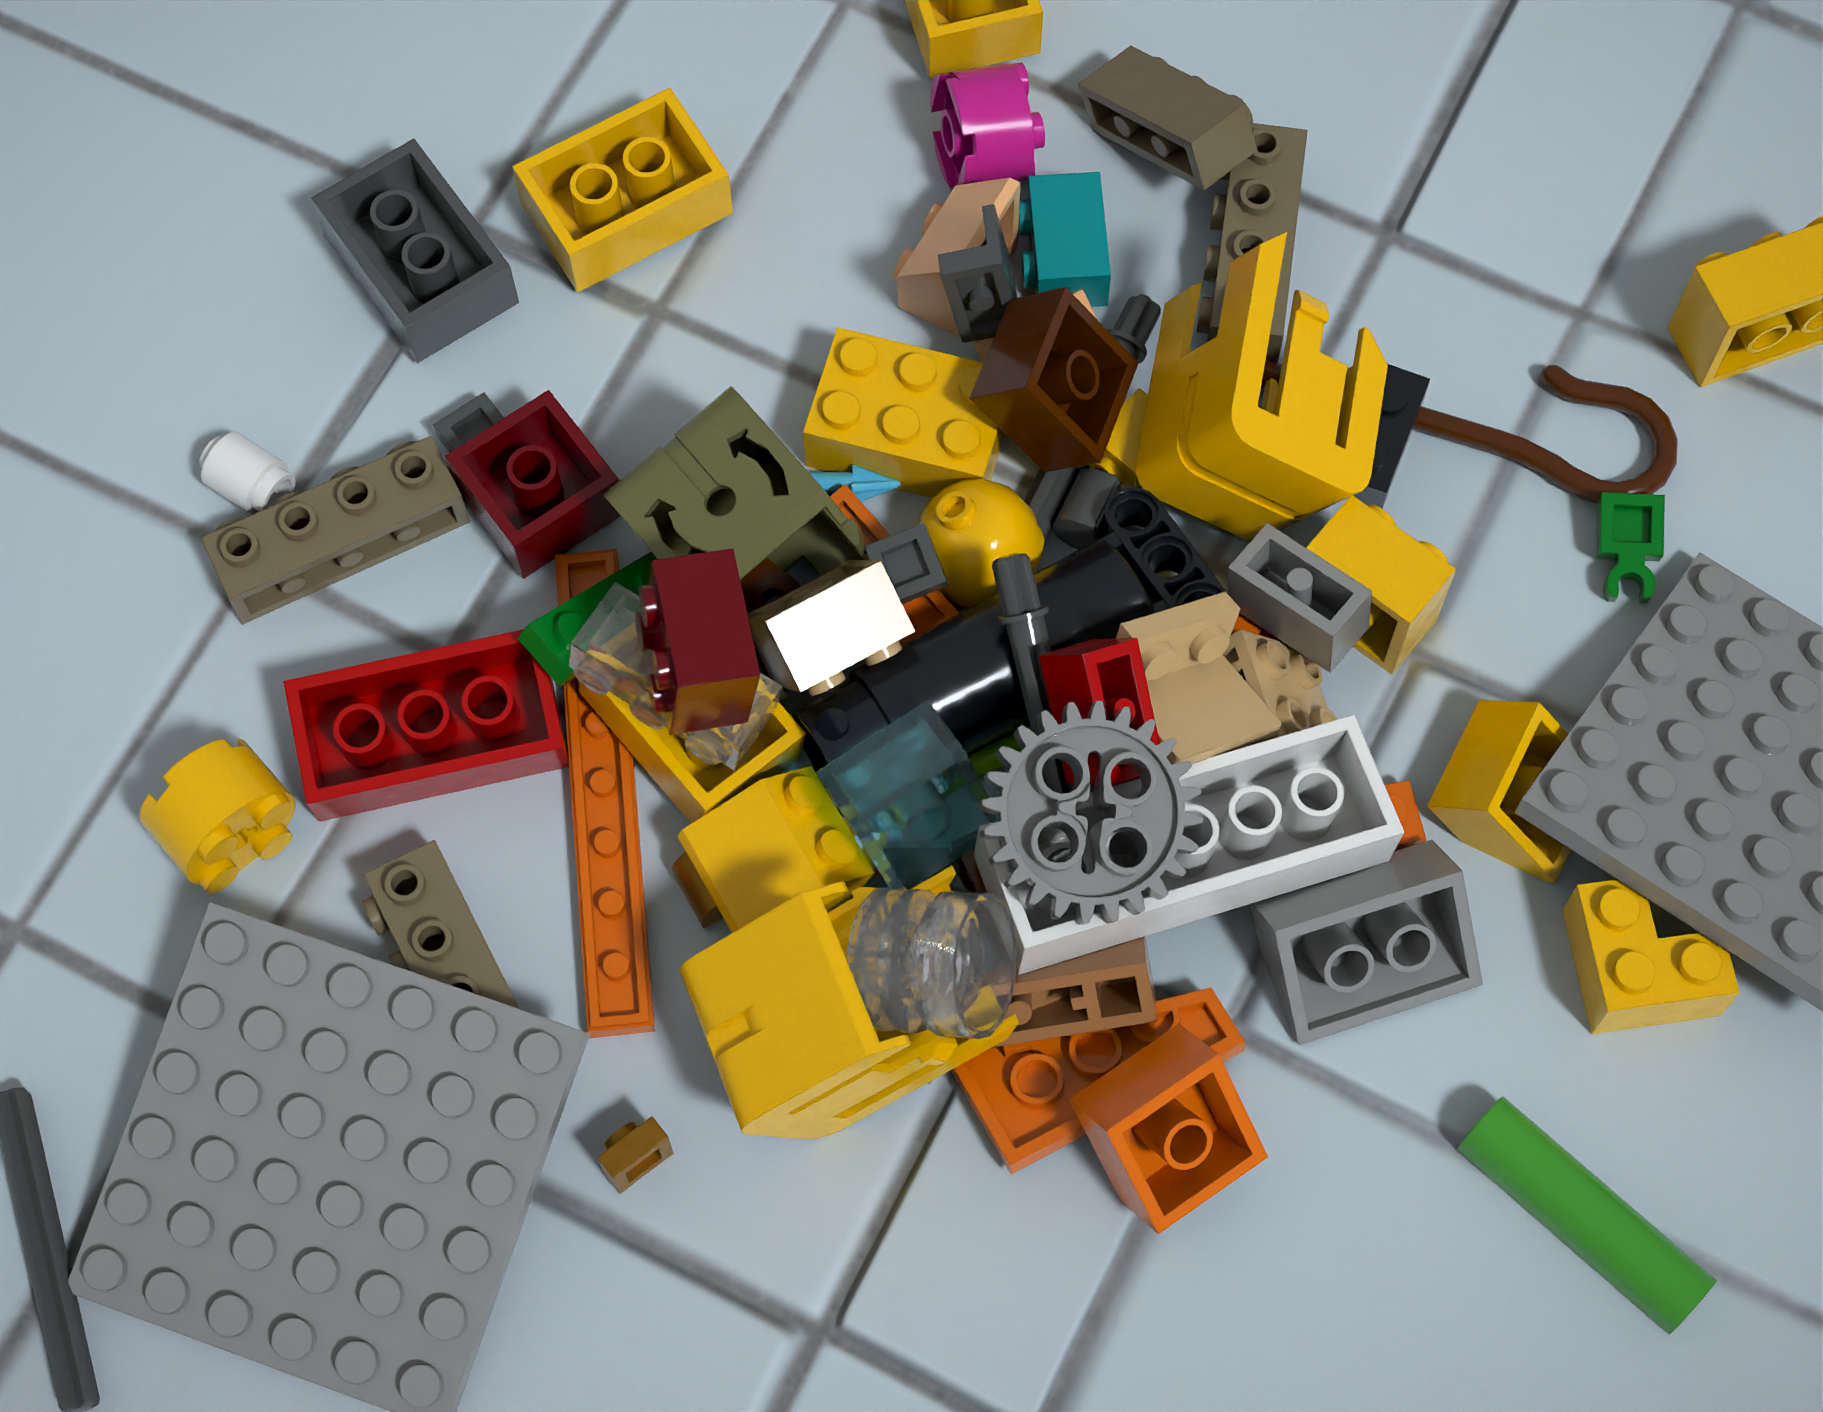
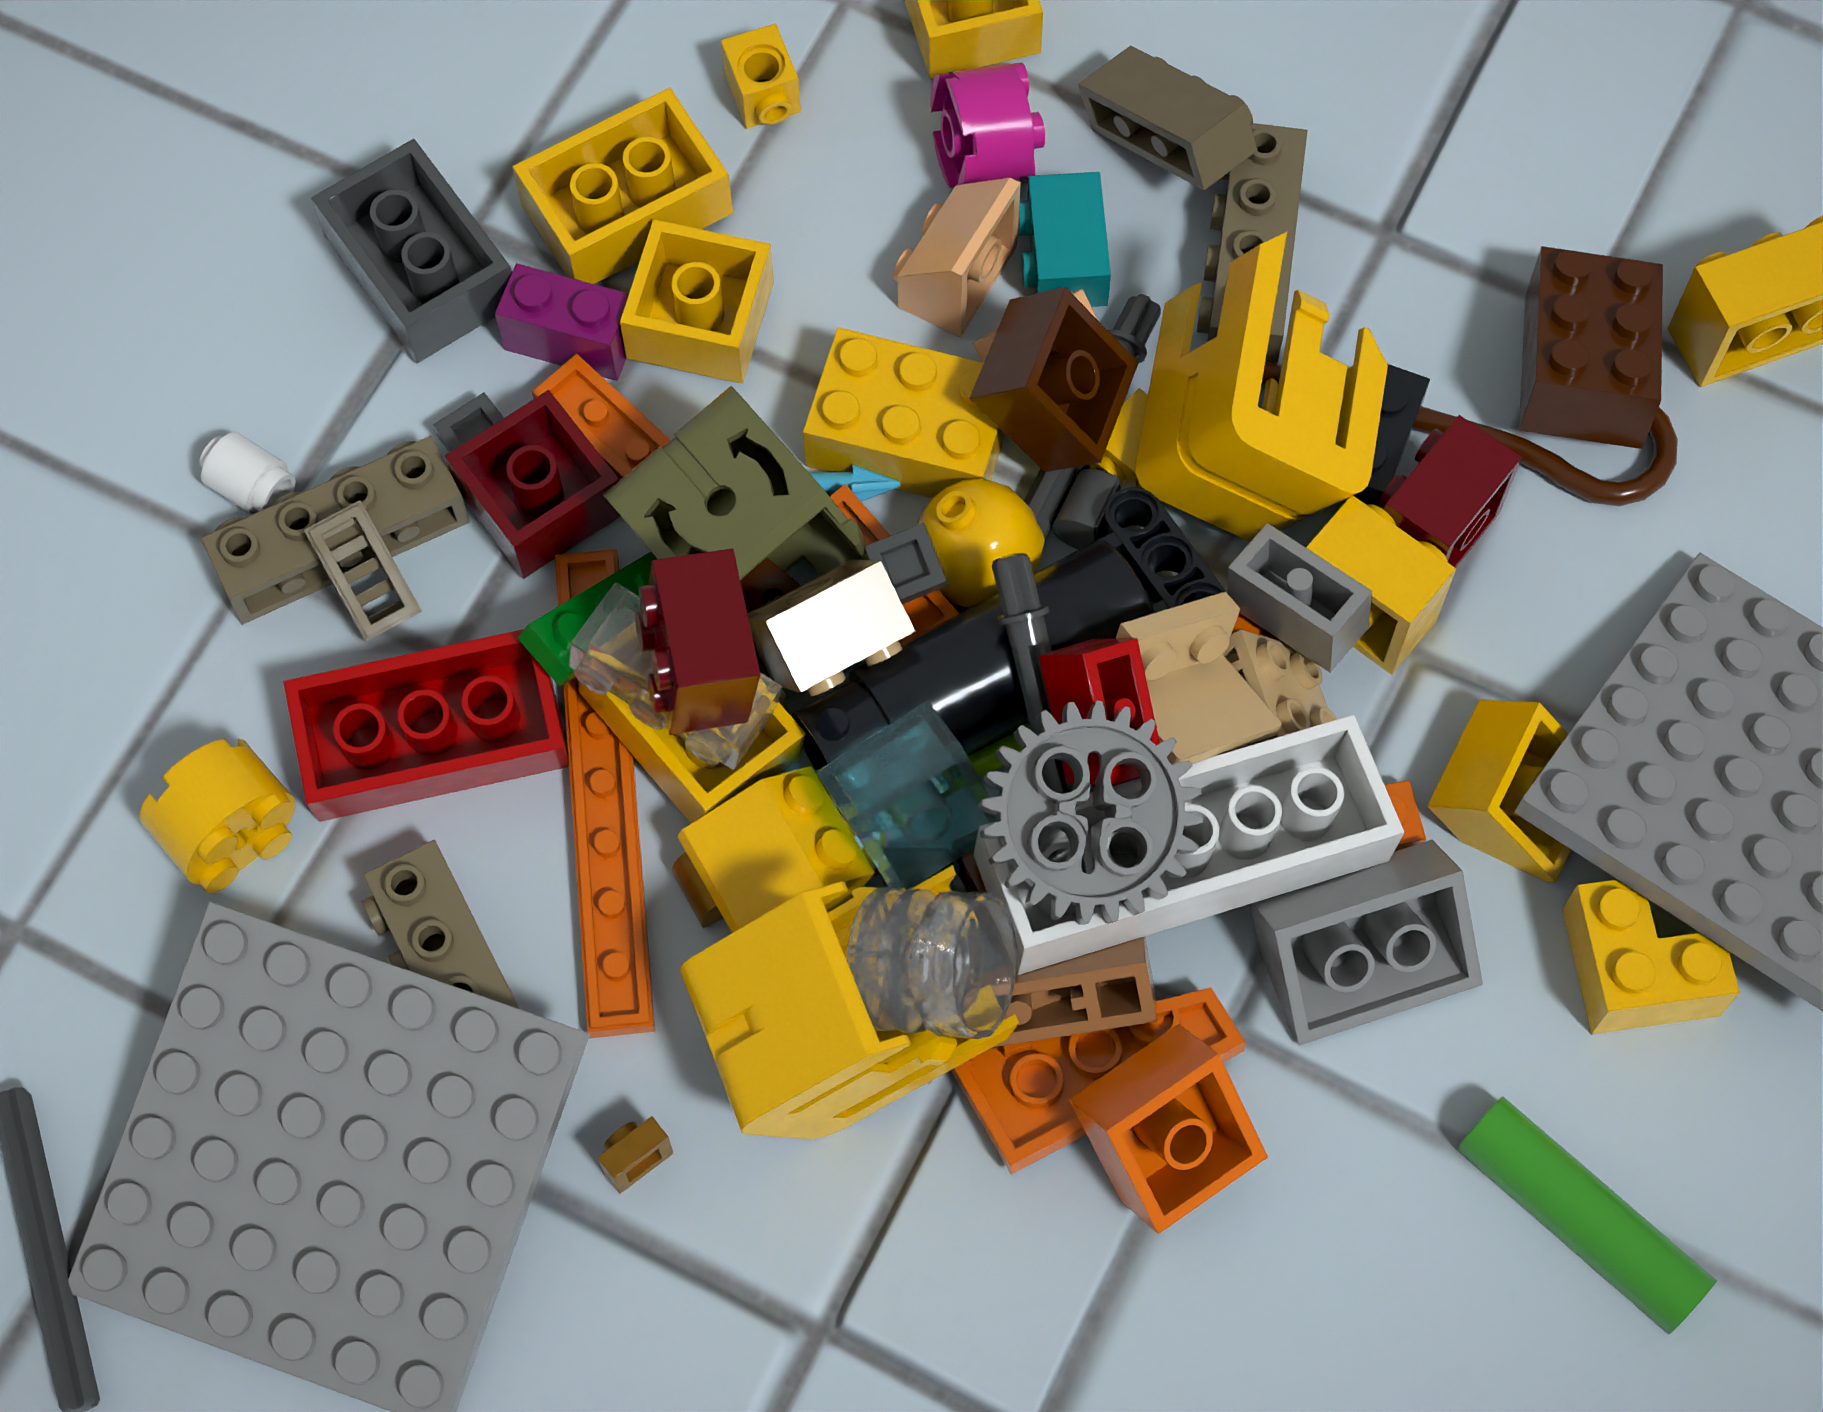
dark grey panel [938,204,1017,343] -> none
green plate [1596,492,1665,604] -> none
none -> dark tan slope [303,500,422,642]
none -> magenta brick [495,263,629,381]
none -> orange plate [531,353,671,480]
none -> yellow brick [620,219,774,384]
none -> yellow brick [721,23,801,129]
none -> dark red brick [1378,415,1522,568]
none -> reddish brown brick [1519,246,1663,449]

